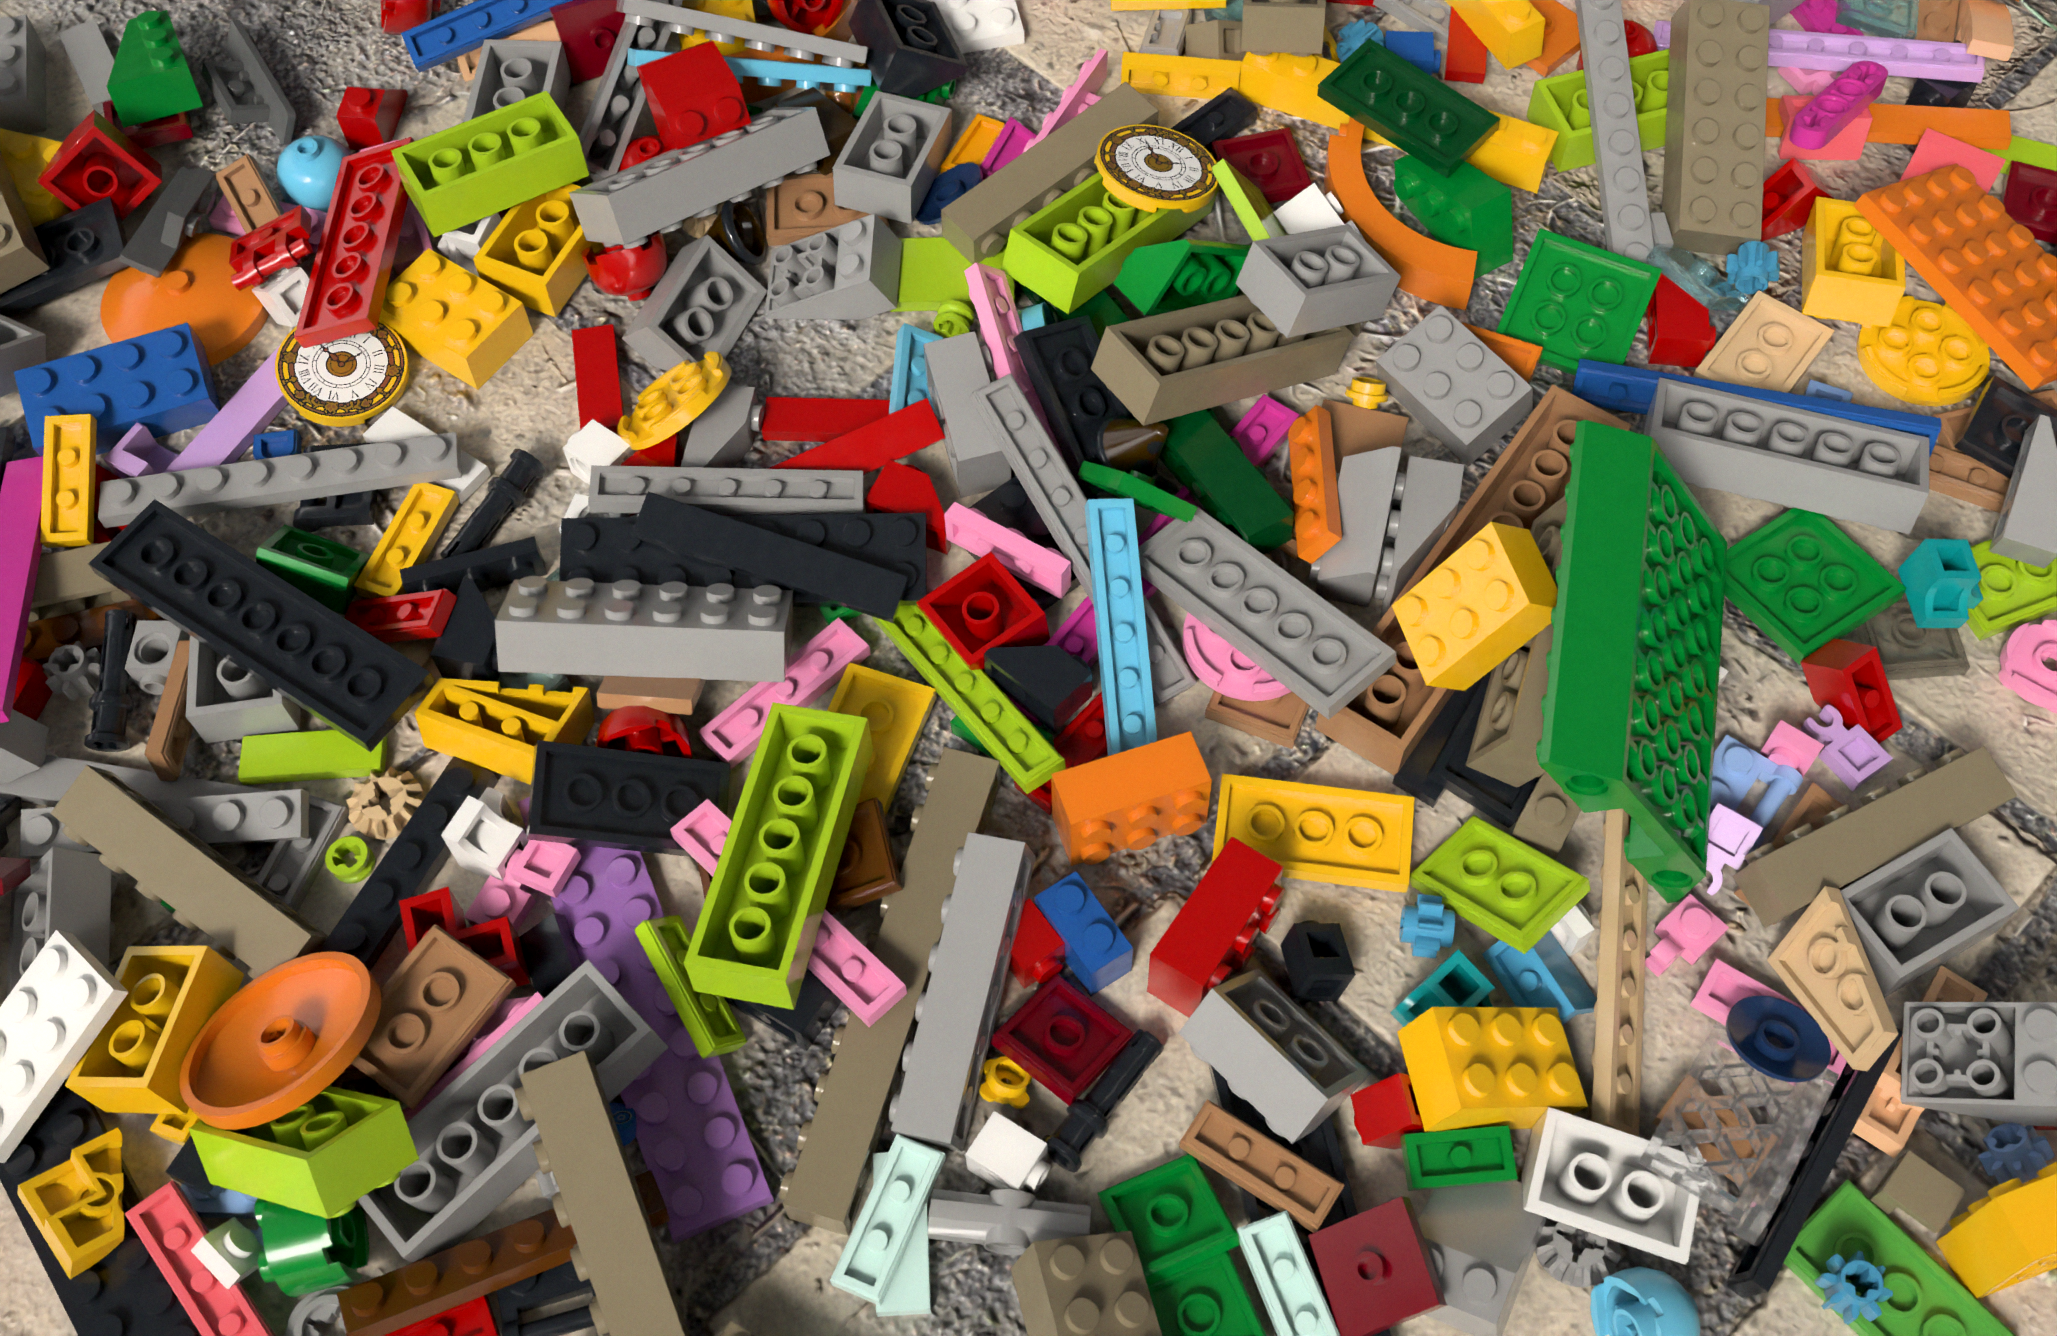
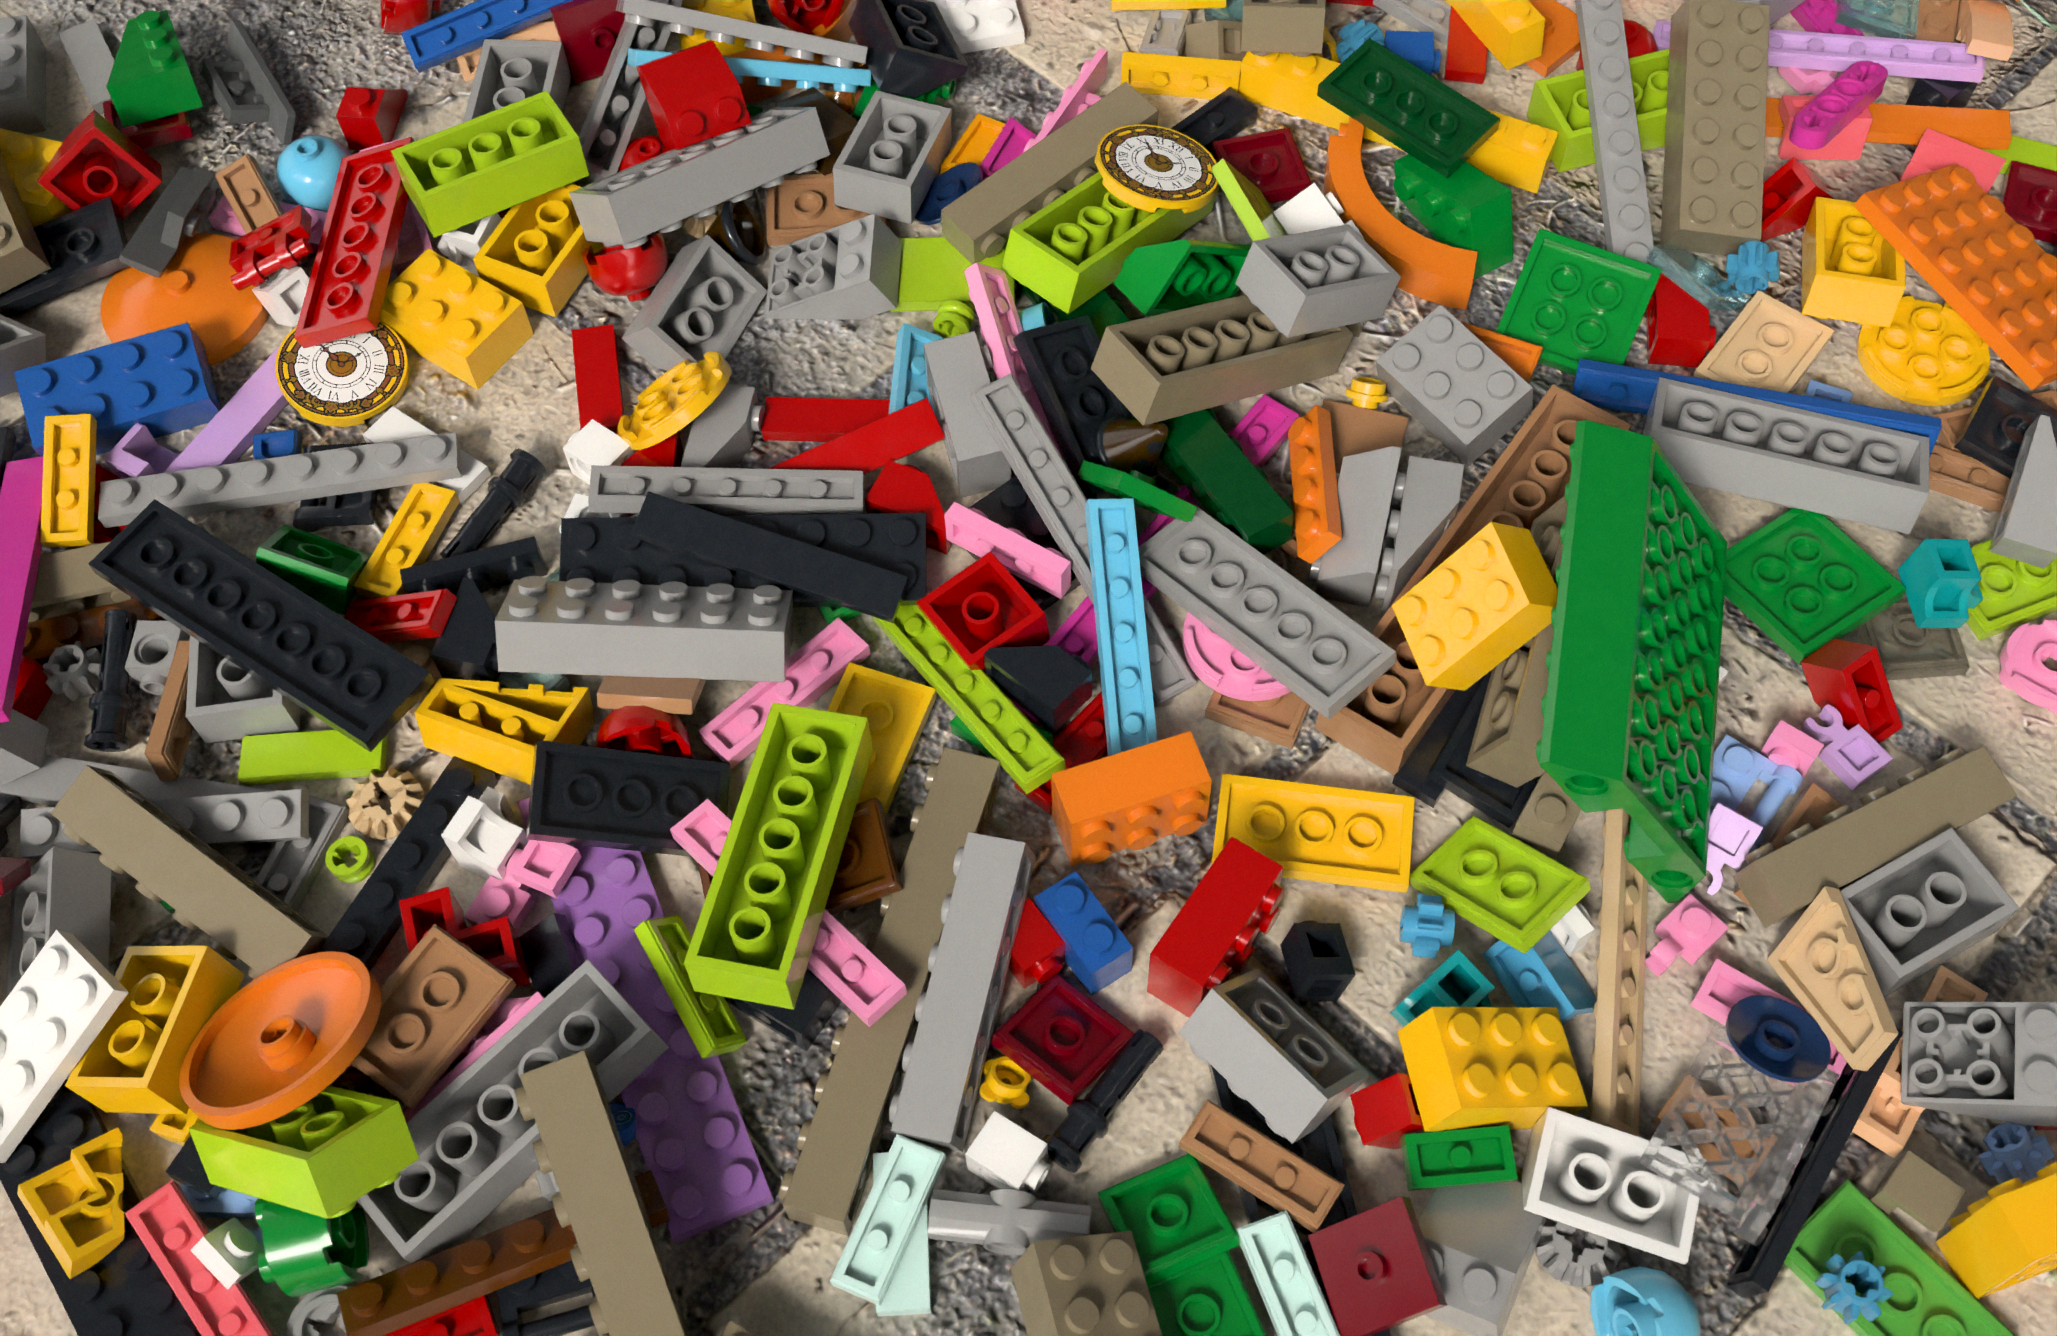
light grey tile [1650,212,1674,255] -> none

